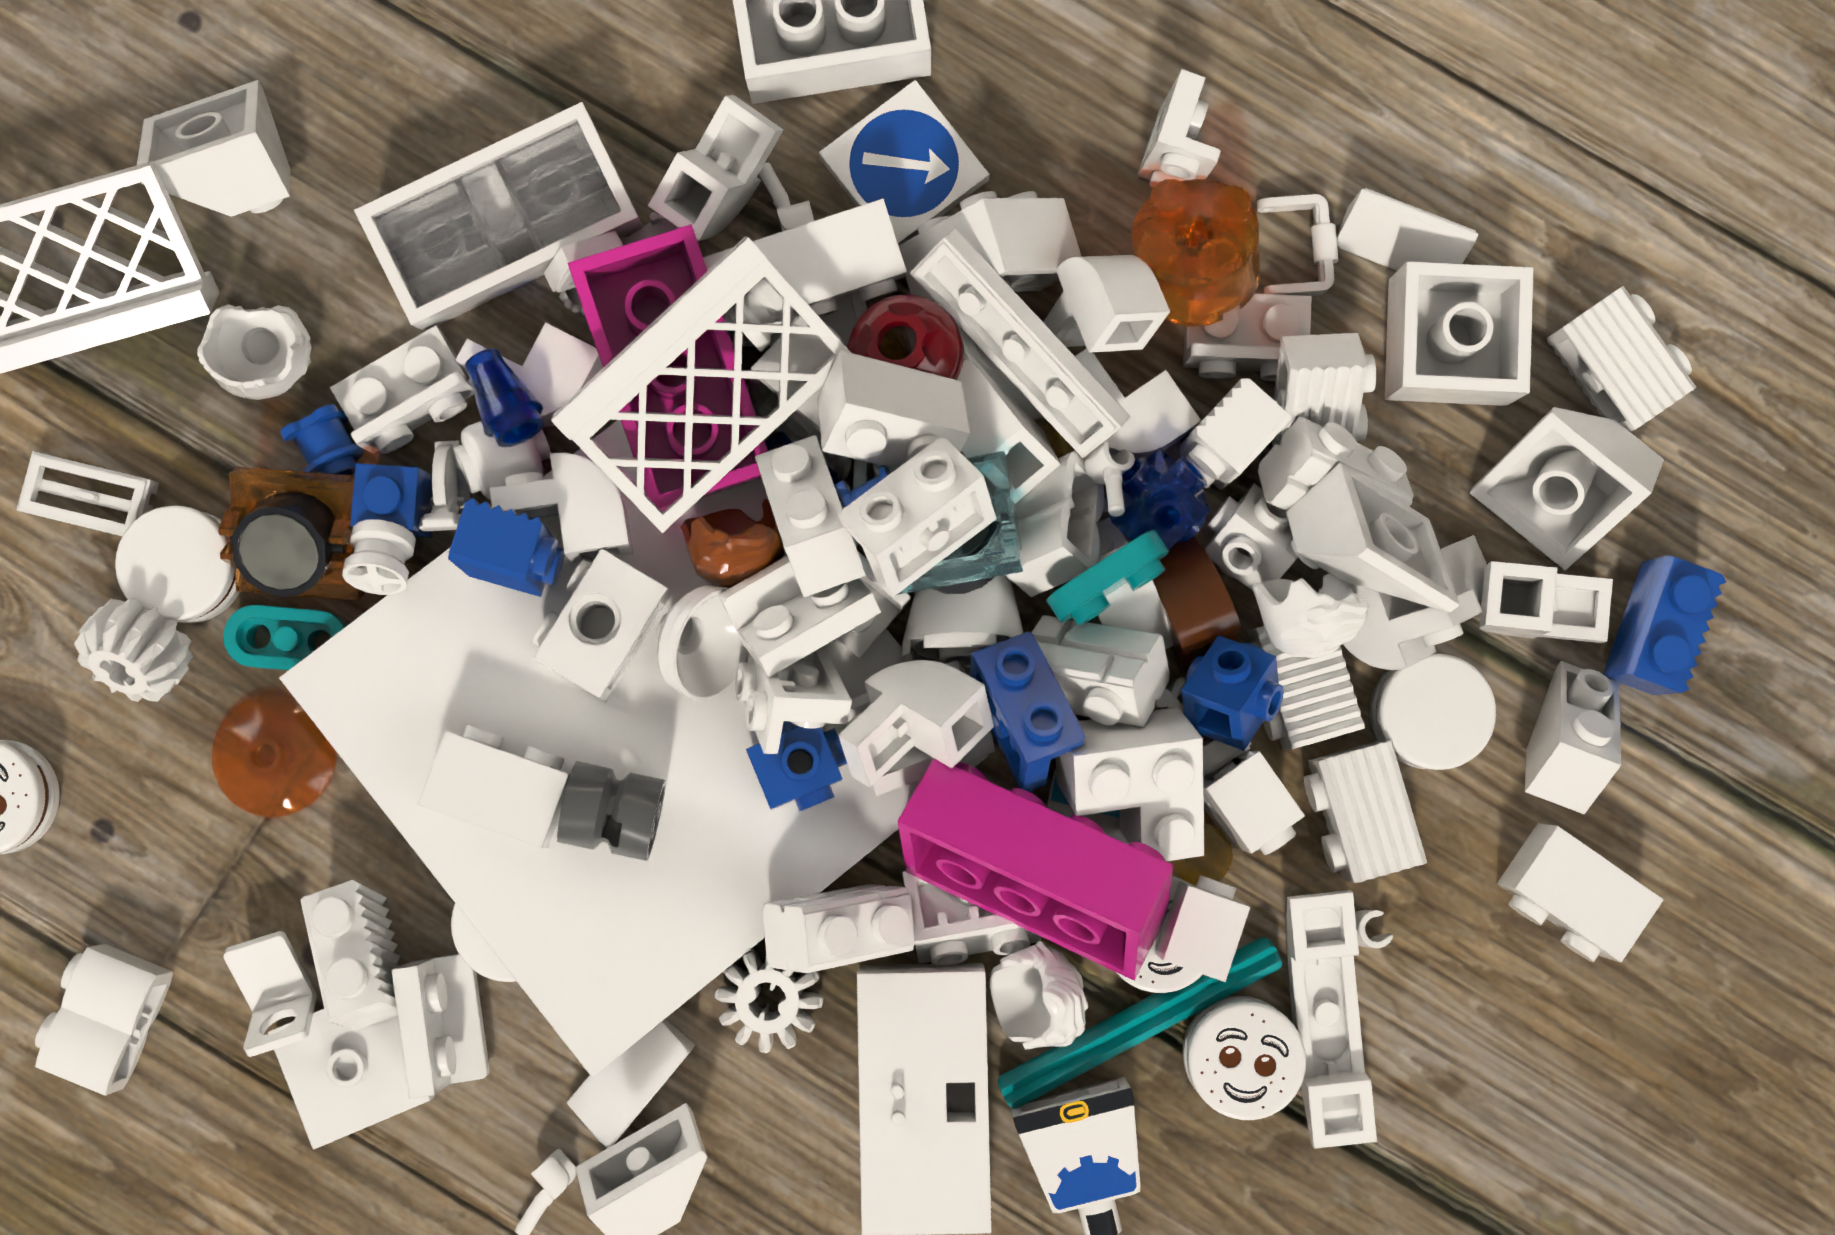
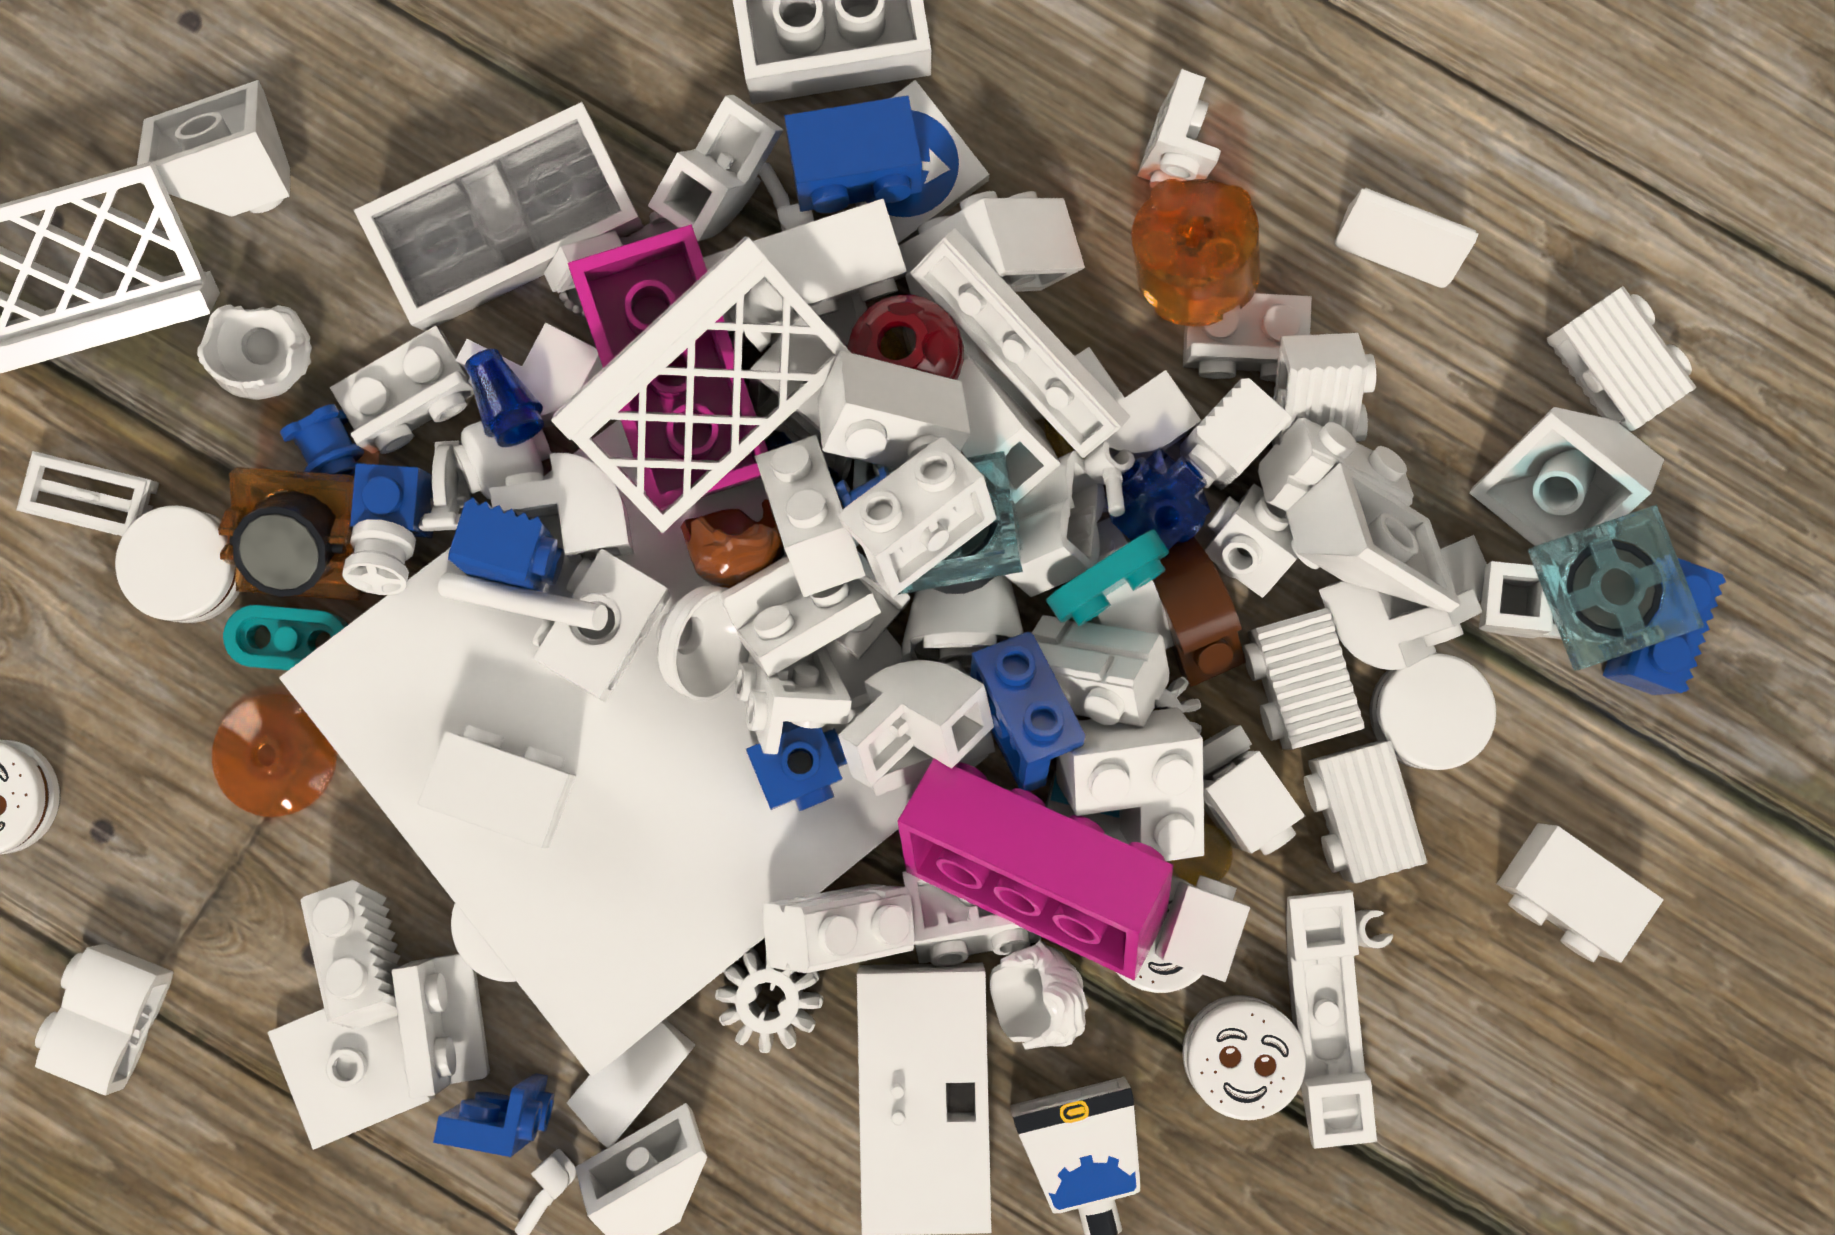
white gear [74,598,193,702] -> none
white bracket [224,931,317,1057] -> none
dark grey wheel [557,761,666,861] -> none
teal axle [997,937,1283,1109] -> none
white brick [1043,255,1170,353] -> none
blue brick [1181,635,1284,751] -> none
white hair [1252,573,1369,660] -> none
white piece [1257,194,1339,296] -> none
white brick [1385,262,1533,406] -> none
white slope [1525,661,1621,814] -> none
none -> blue bracket [433,1073,554,1157]
none -> white bar [438,572,608,631]
none -> blue brick [784,95,922,213]
none -> clear light blue piece [1528,504,1704,671]

